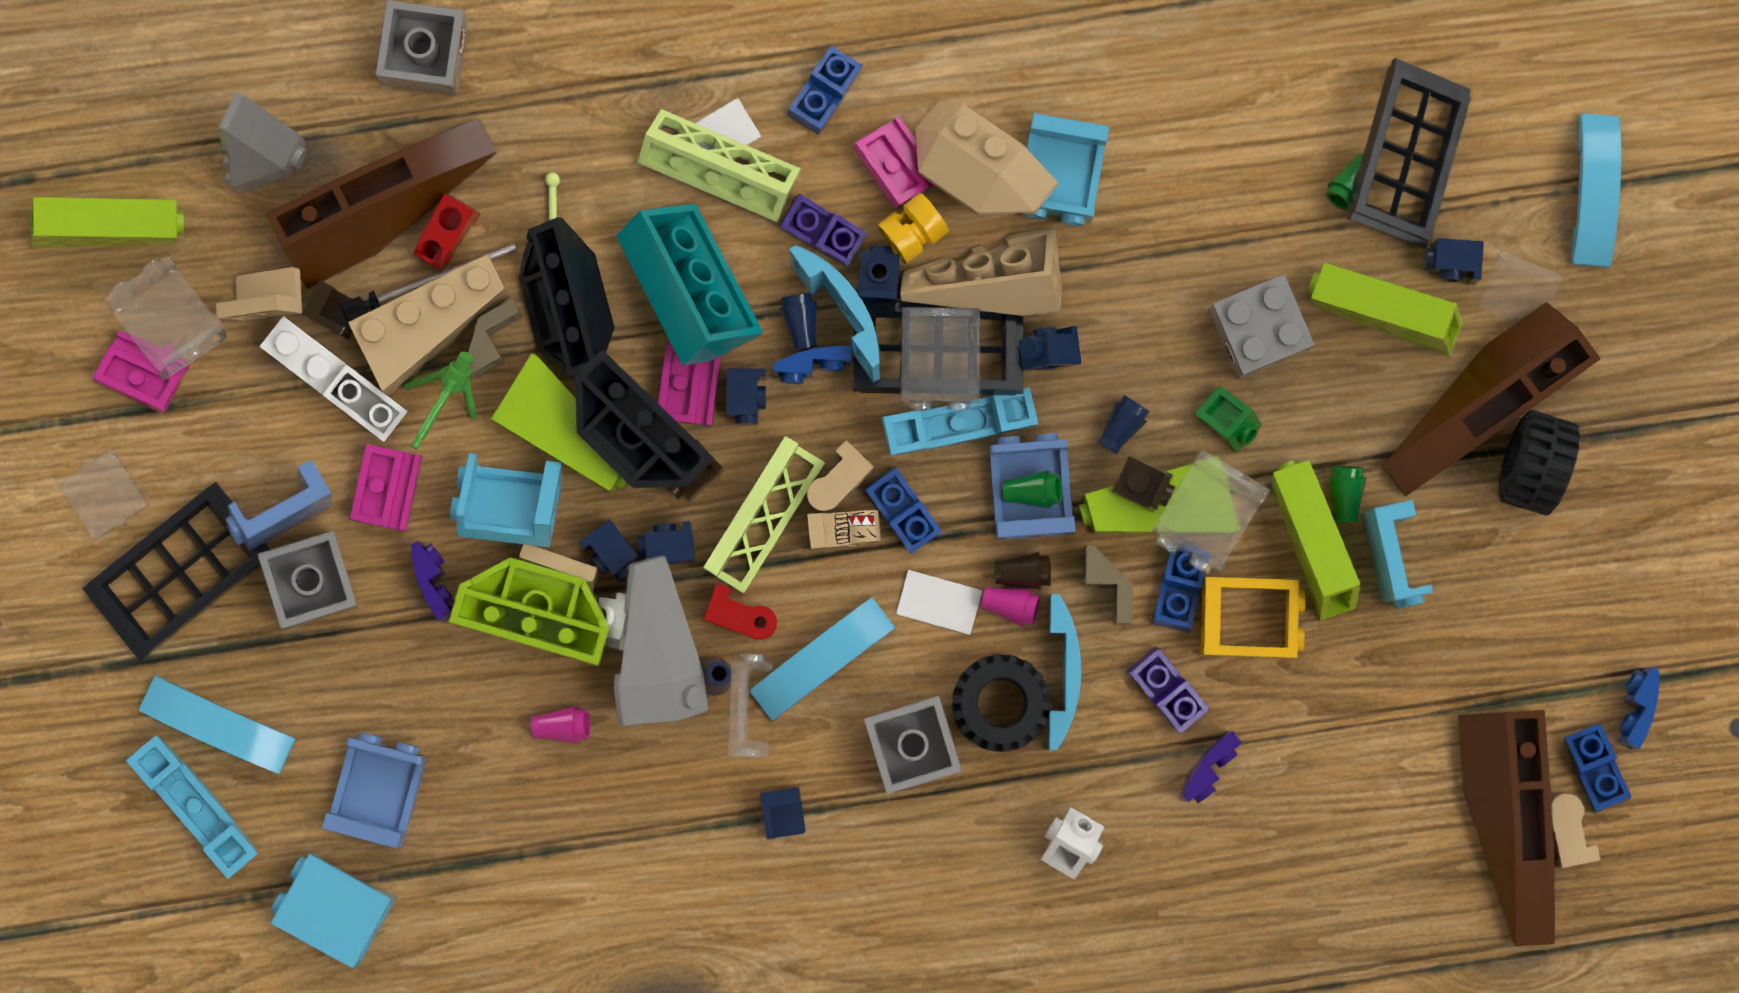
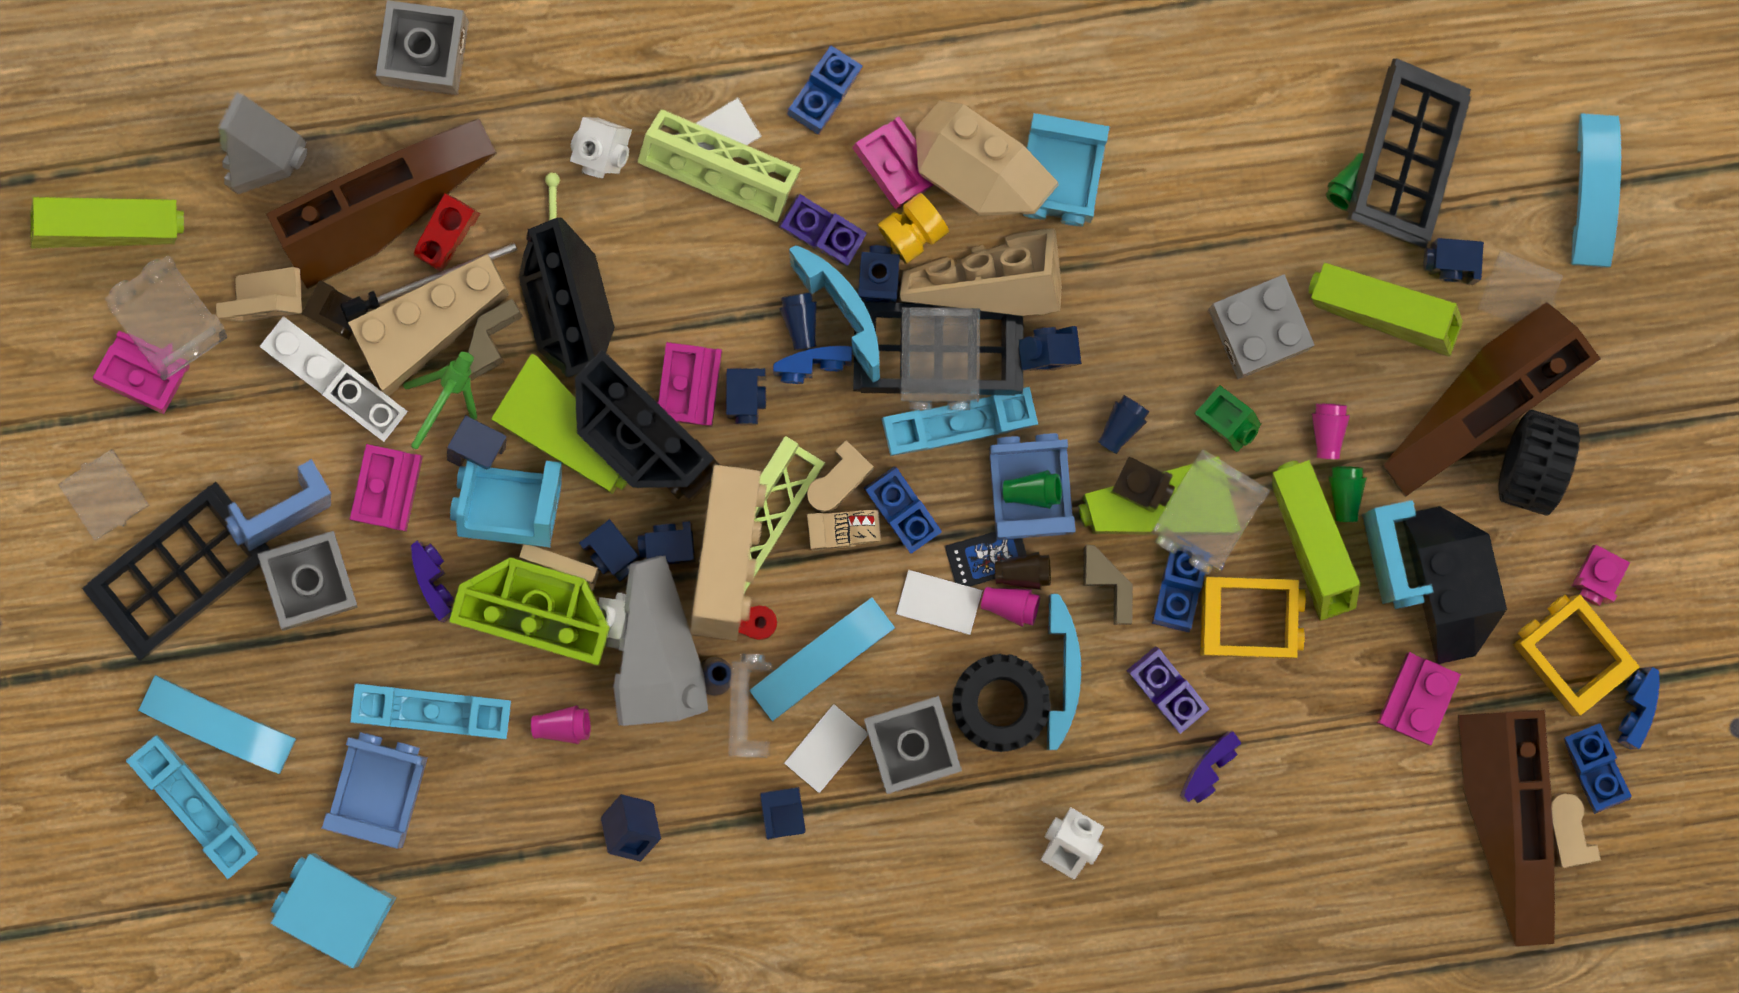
teal slope [616,203,763,366] -> none
none -> medium azure slope [350,684,511,739]
none -> dark blue panel [447,415,507,469]
none -> white brick [570,117,632,178]
none -> dark blue panel [601,794,661,862]
none -> tan wedge [690,465,767,641]
none -> white sticker [784,704,868,793]
none -> black sticker [945,531,1027,587]
none -> dark pink cone [1311,403,1350,459]
none -> dark pink plate [1377,652,1461,746]
none -> black wedge [1403,506,1507,664]
none -> yellow window [1513,594,1640,717]
none -> dark pink bracket [1572,545,1630,606]

